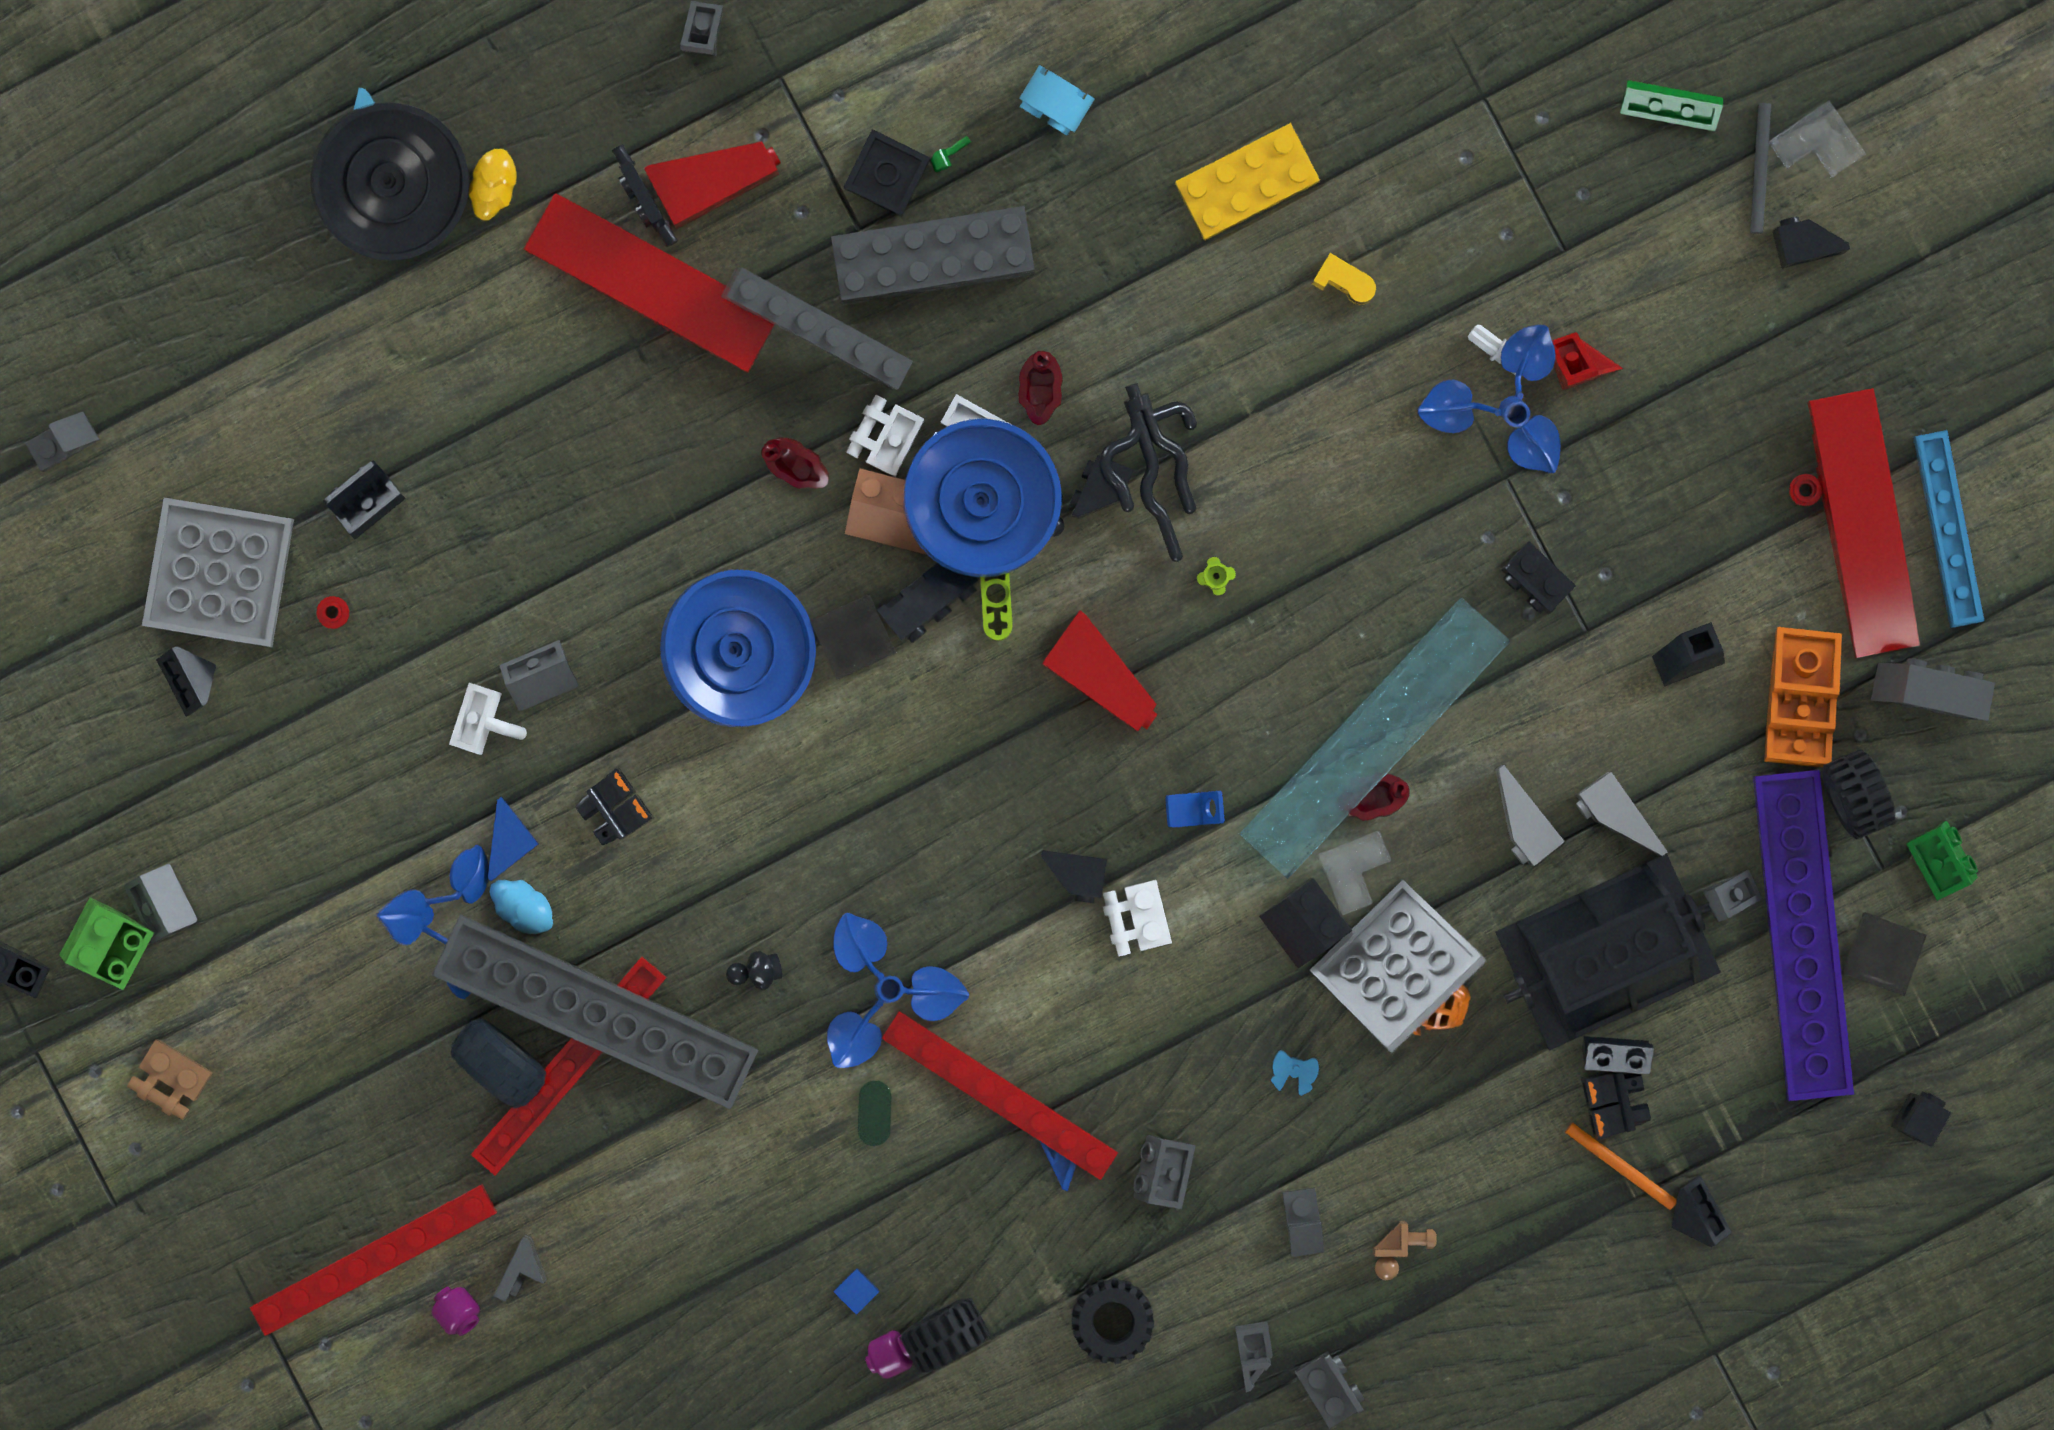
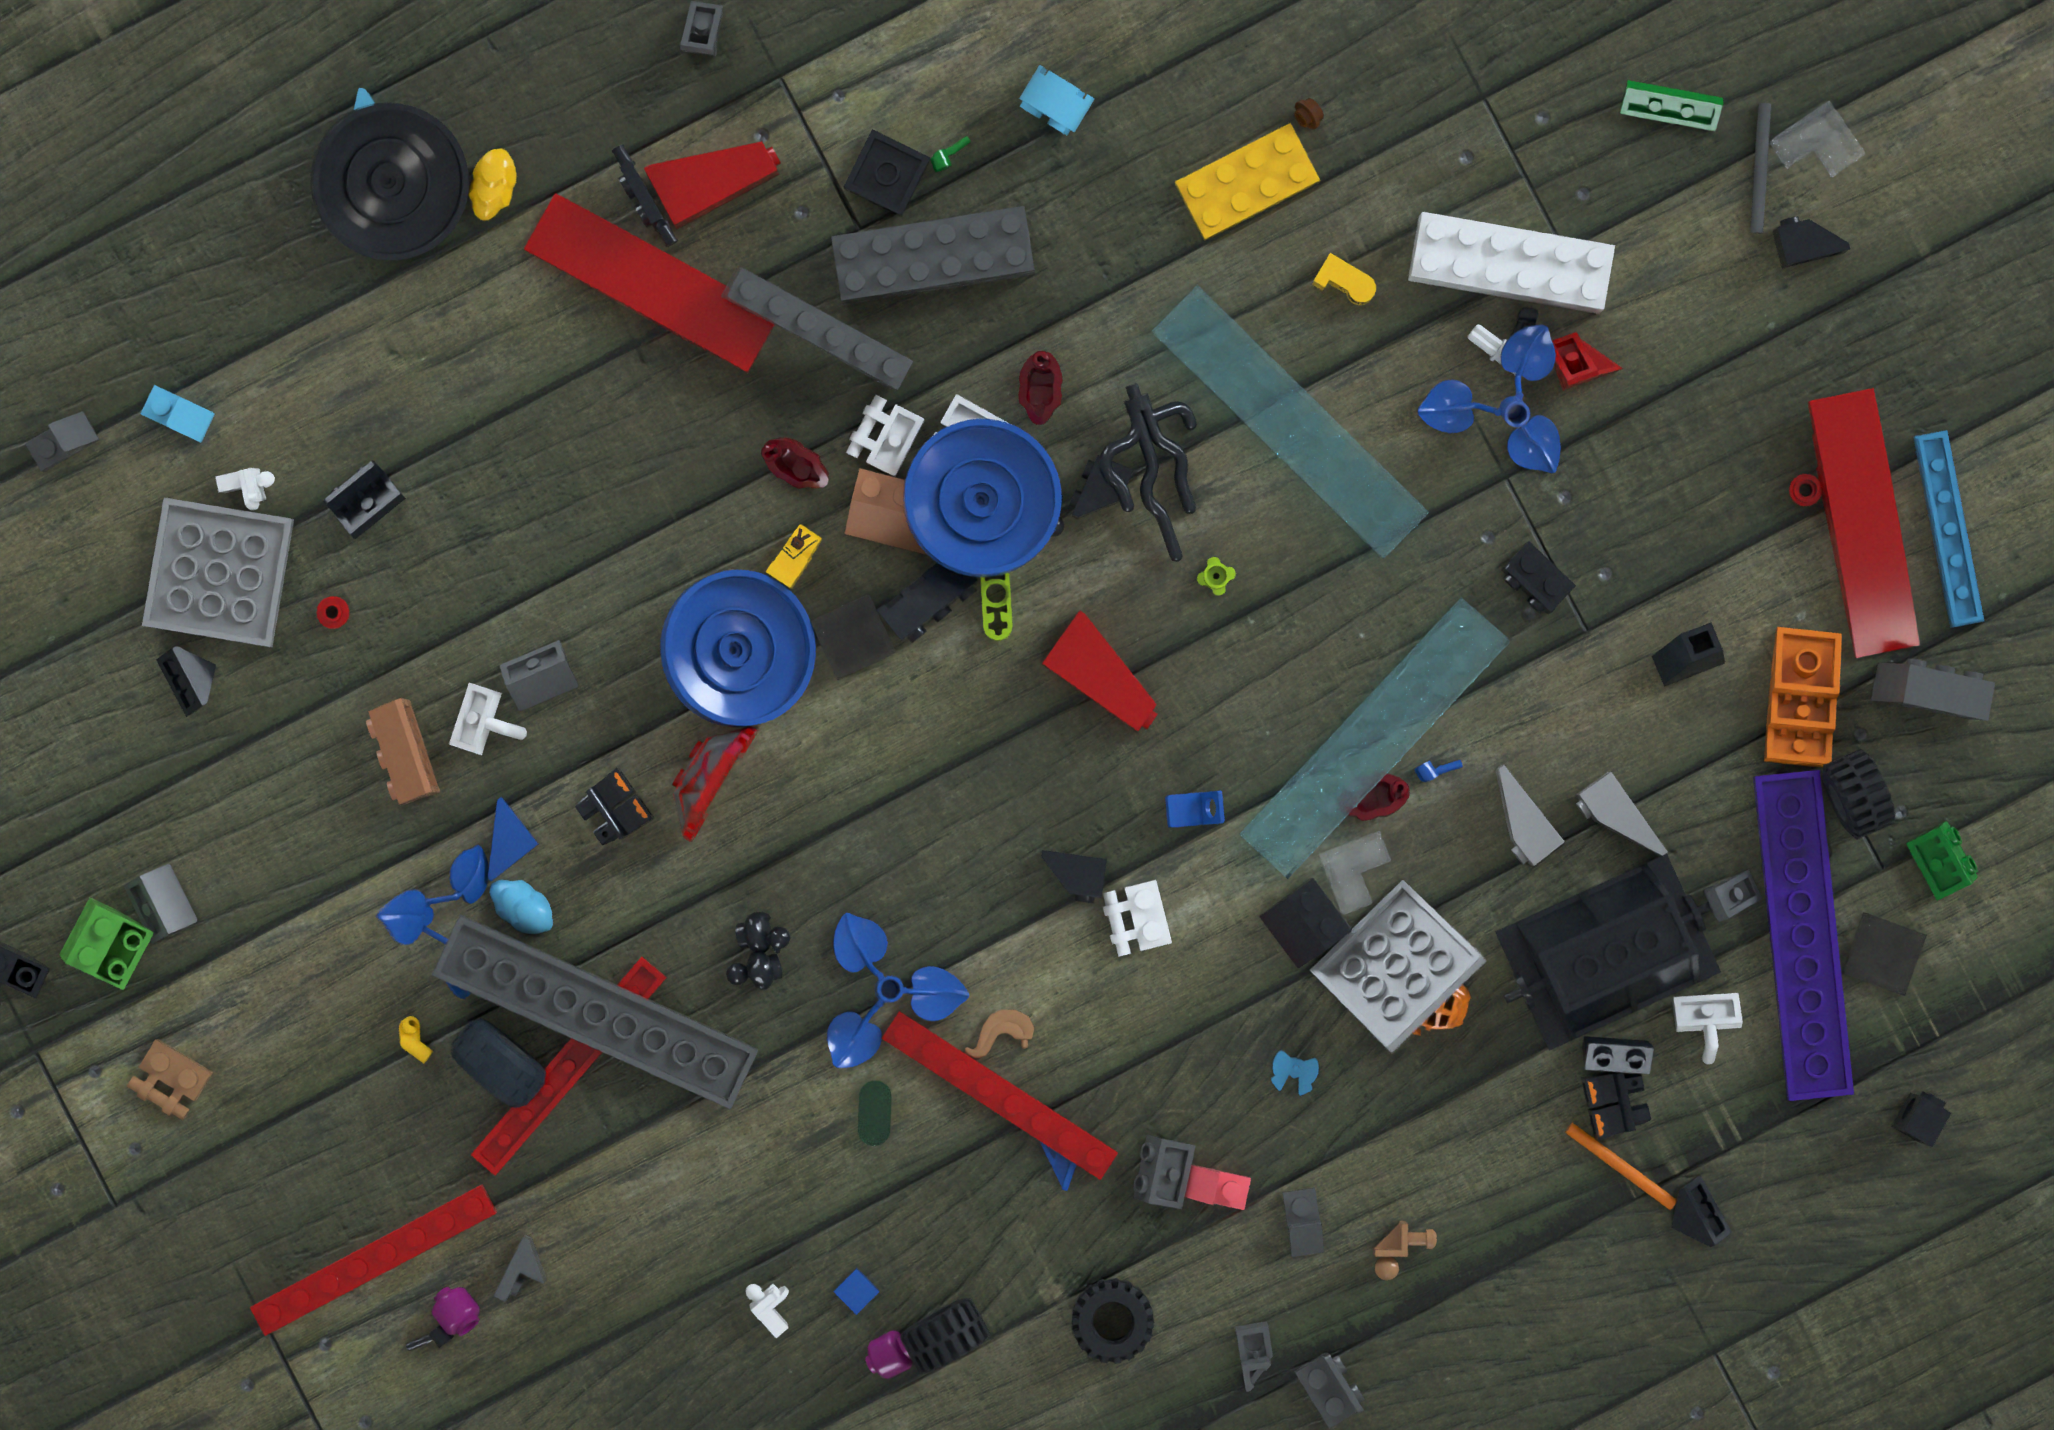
none -> medium azure slope [140,385,215,443]
none -> white piece [216,468,275,511]
none -> nougat slope [366,698,440,805]
none -> yellow arm [399,1016,434,1064]
none -> black hand [406,1325,454,1351]
none -> red wedge [672,726,759,842]
none -> black animal [736,912,790,954]
none -> white piece [746,1284,789,1338]
none -> yellow leg [765,524,823,590]
none -> medium nougat piece [965,1009,1034,1058]
none -> clear light blue plate [1152,285,1429,559]
none -> coral slope [1185,1165,1251,1210]
none -> reddish brown plate [1294,98,1324,130]
none -> white brick [1408,212,1615,314]
none -> blue hand [1414,760,1463,782]
none -> black hand [1509,307,1538,338]
none -> white plate [1672,993,1743,1064]

